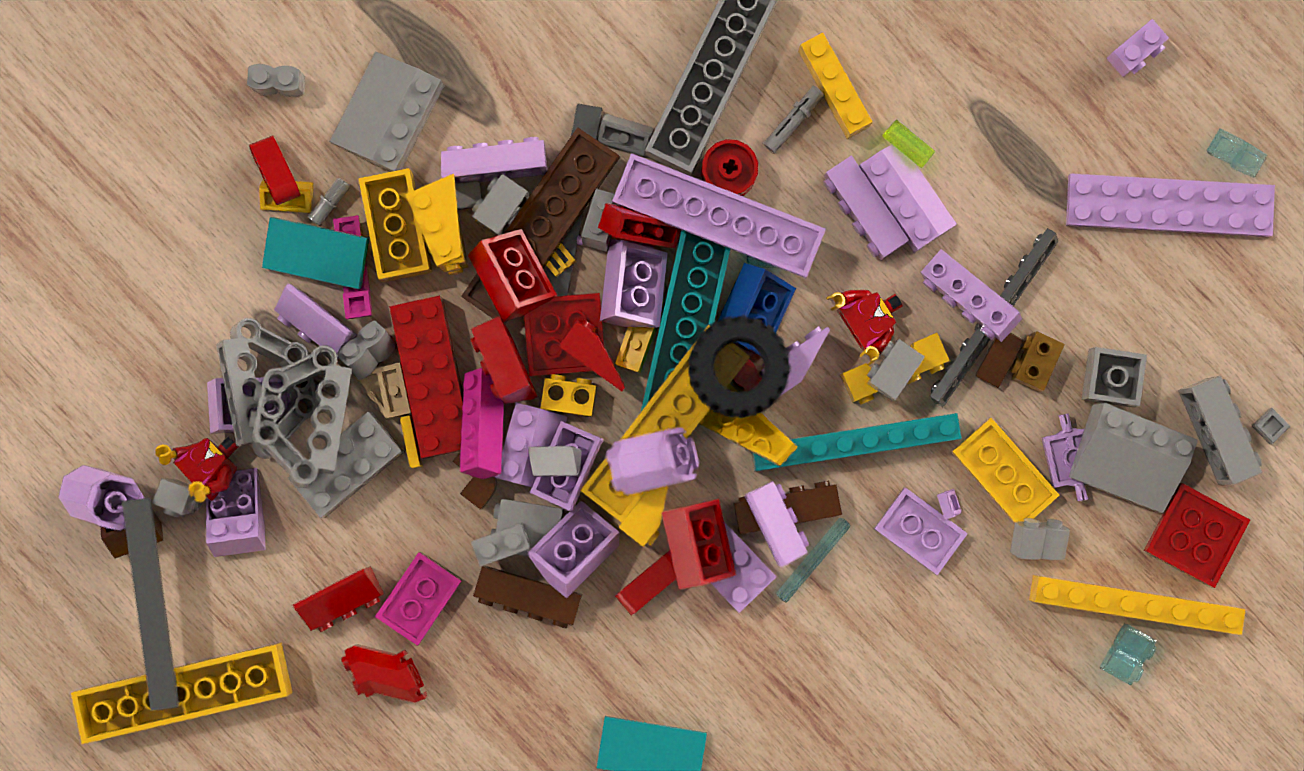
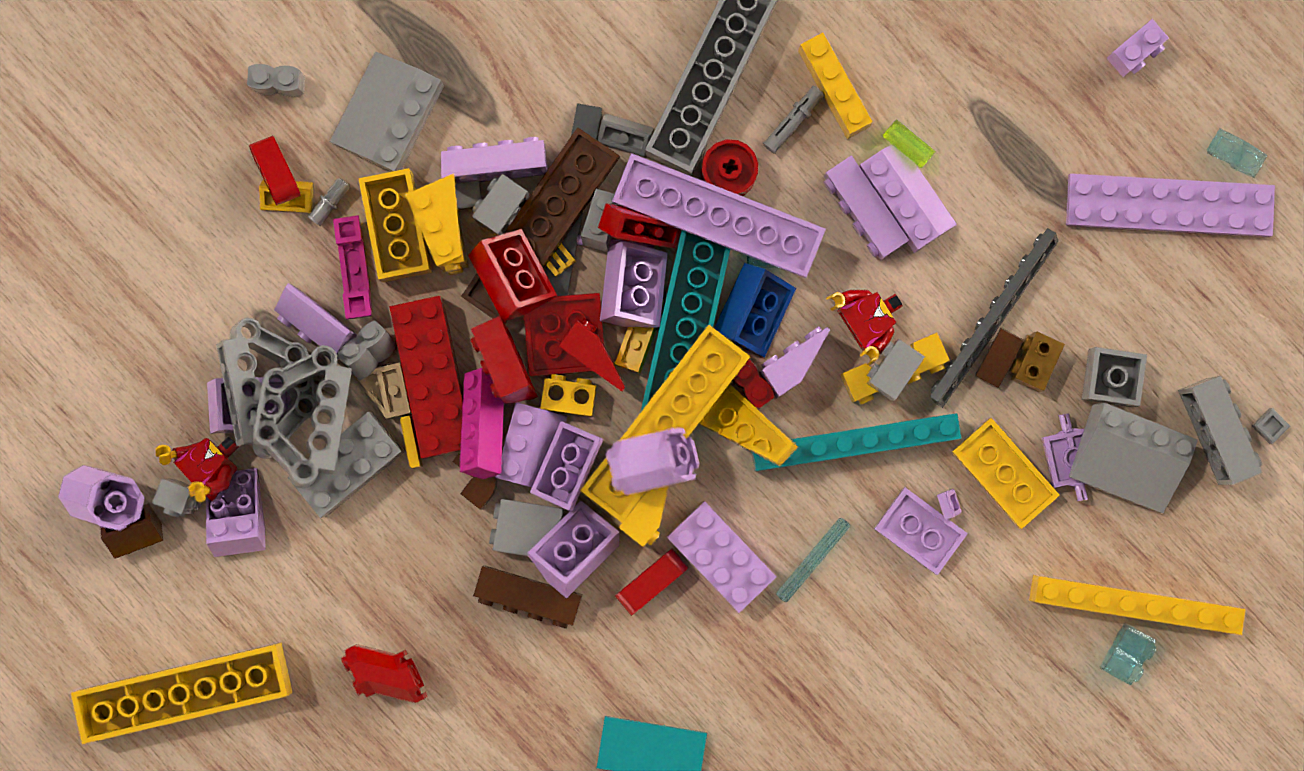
dark grey tile [122,498,179,711] -> none
teal tile [262,217,370,289] -> none
red slope [293,566,384,632] -> none
dark pink plate [375,552,462,646] -> none
light grey brick [471,523,532,566] -> none
light grey slope [528,446,582,476] -> none
red slope [661,499,736,589] -> none
black tyre [688,315,791,418] -> none
reddish brown brick [734,480,842,534] -> none
lavender slope [744,481,809,567] -> none
lavender brick [921,249,1022,342] -> none
light grey brick [1010,518,1070,560] -> none
red plate [1144,483,1250,588] -> none

